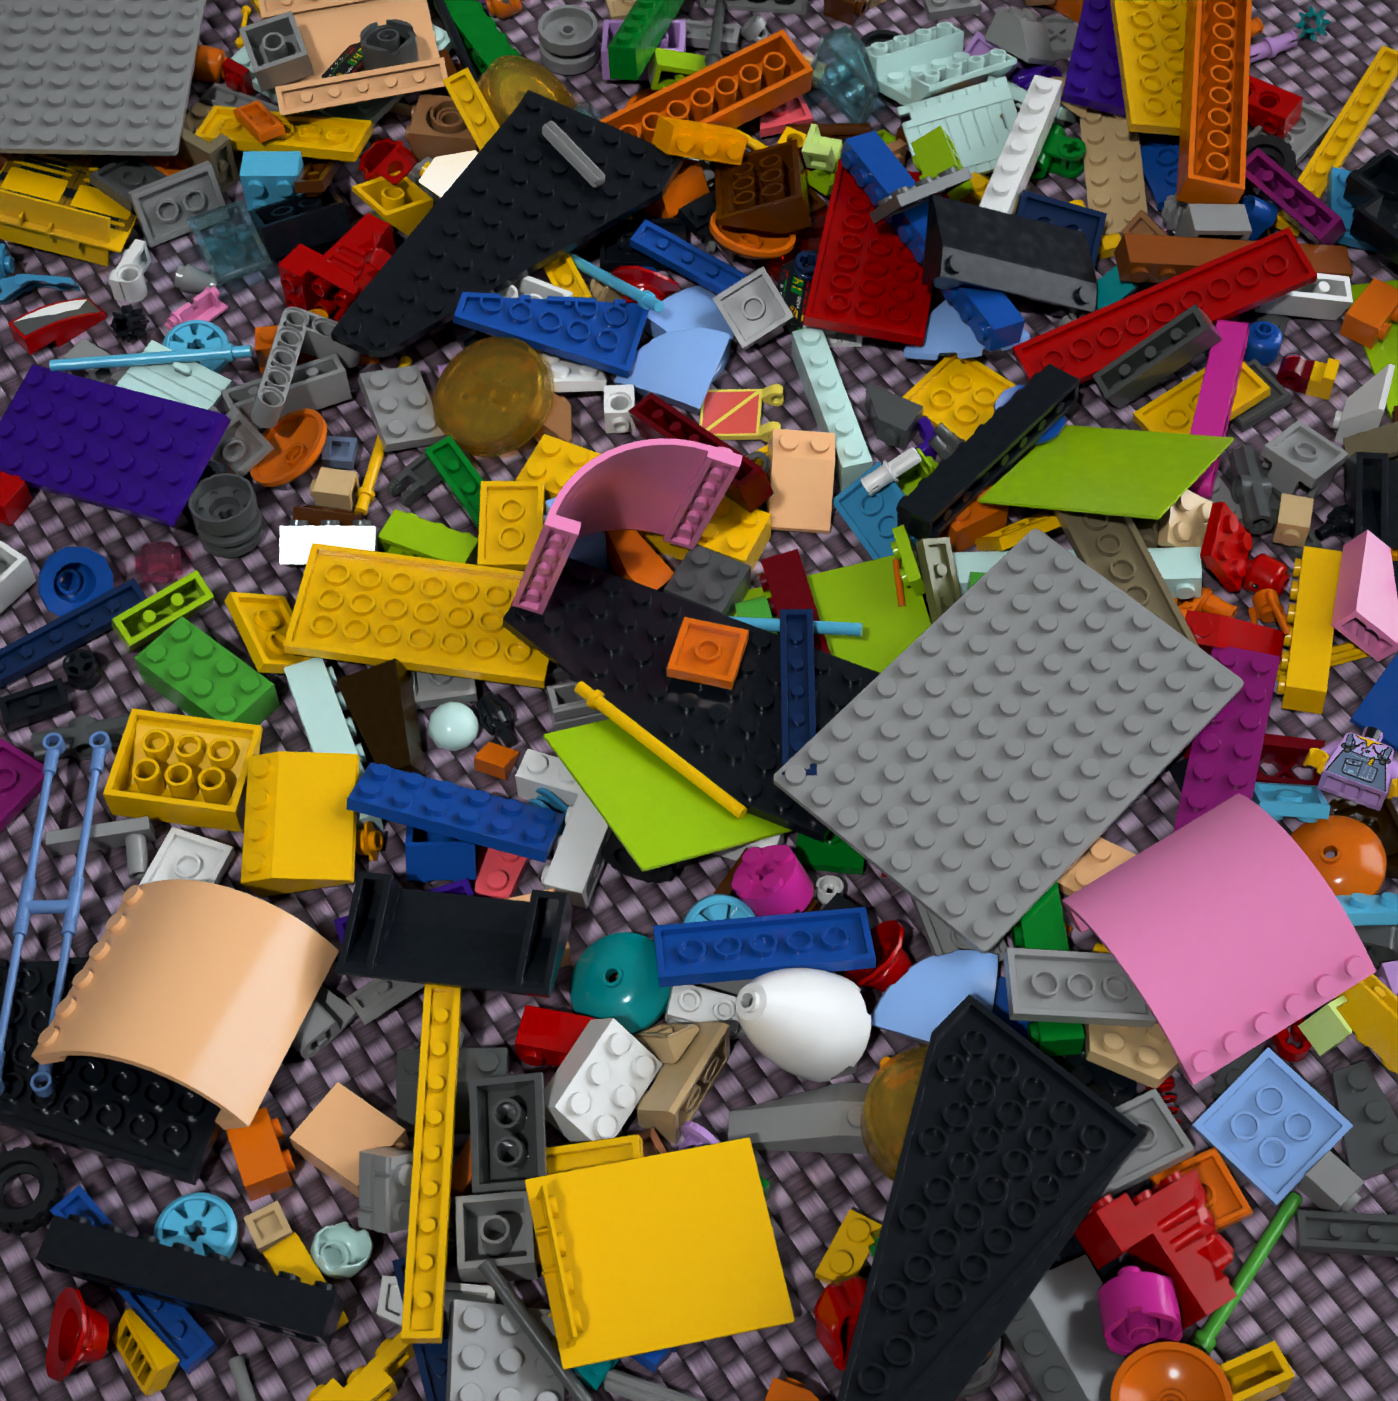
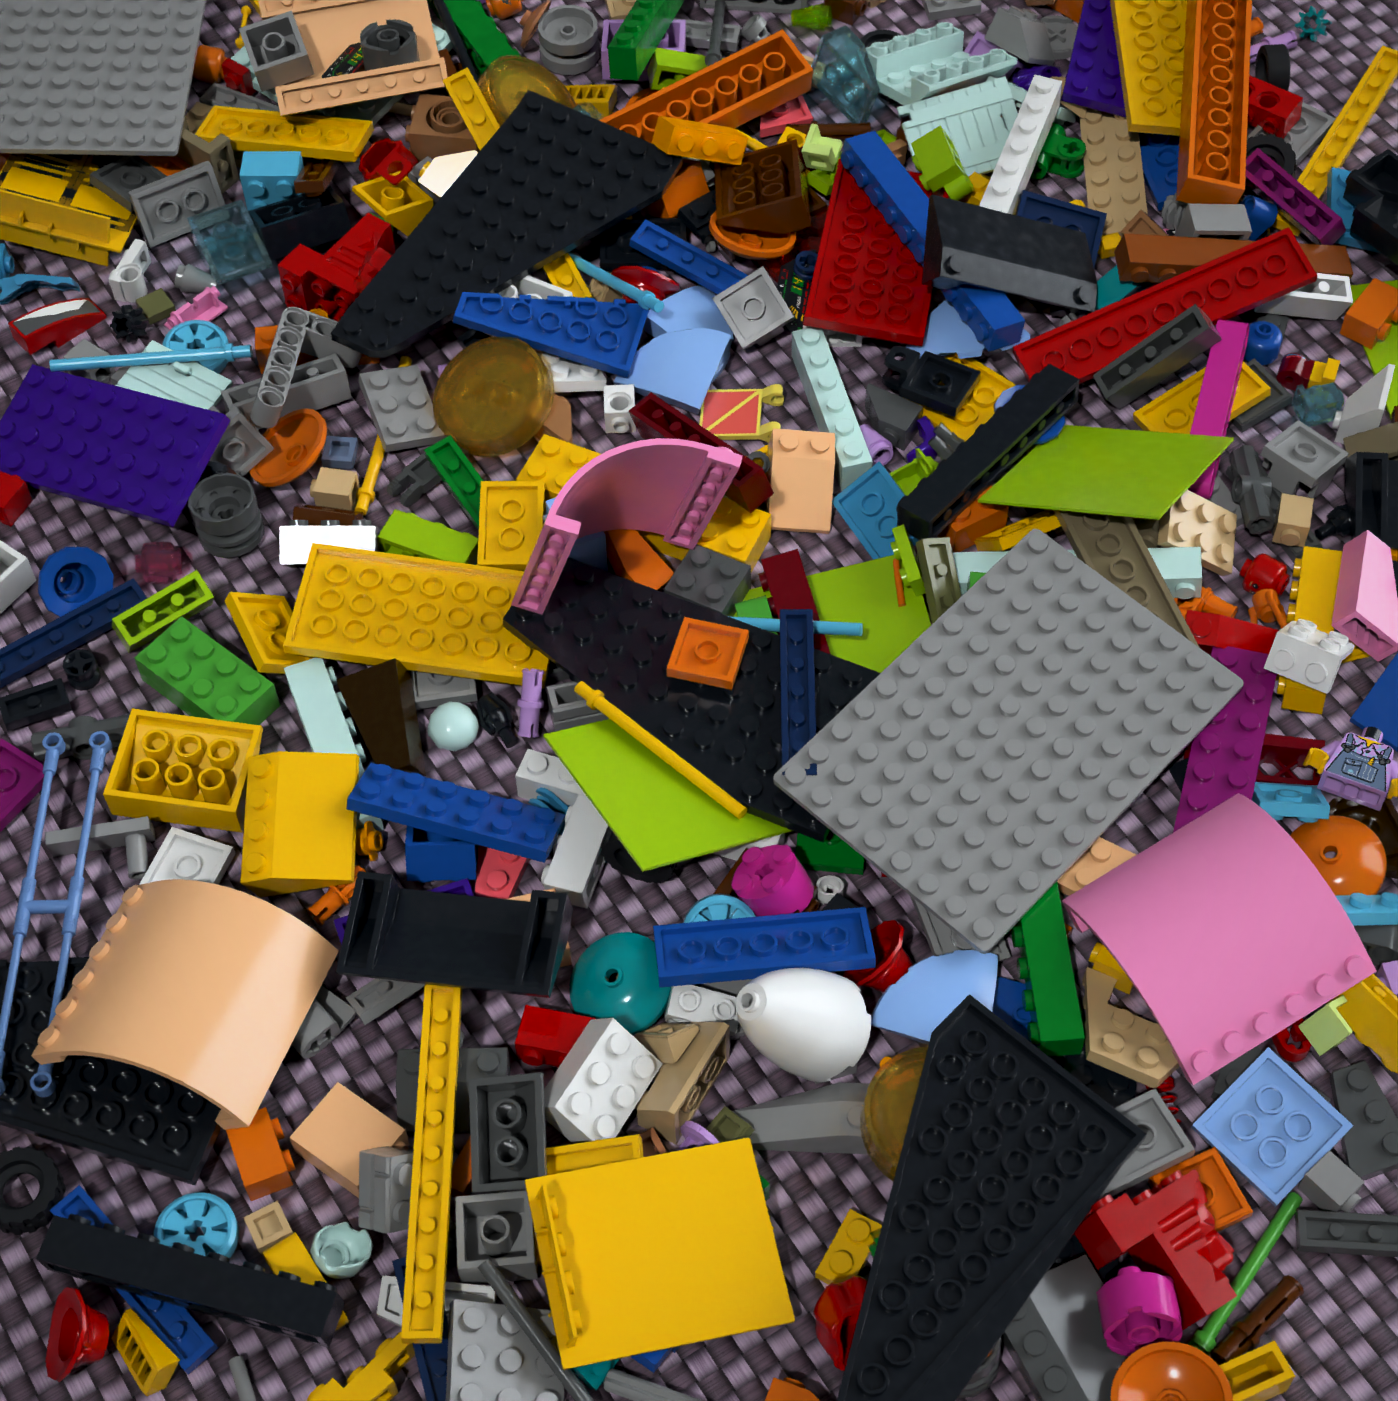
orange plate [234,100,286,143] -> none
orange slope [474,742,520,780] -> none
light grey axle [542,121,605,188] -> none
white axle [860,448,921,496] -> none
dark grey plate [869,166,973,224] -> none
light grey plate [1003,948,1157,1028] -> none
red plate [1200,501,1252,592] -> none
none -> olive tile [135,288,176,325]
none -> orange axle [307,865,366,926]
none -> lavender pin [517,668,544,738]
none -> nougat dish [519,0,551,49]
none -> yellow slope [557,84,617,117]
none -> olive tile [706,1106,755,1143]
none -> clear neon green cone [791,3,832,31]
none -> lavender cone [859,424,893,466]
none -> black plate [882,346,981,417]
none -> reddish brown pin [1210,1275,1304,1365]
none -> black tyre [1255,44,1290,91]
none -> white bracket [1264,619,1355,694]
none -> clear light blue brick [1291,382,1344,427]

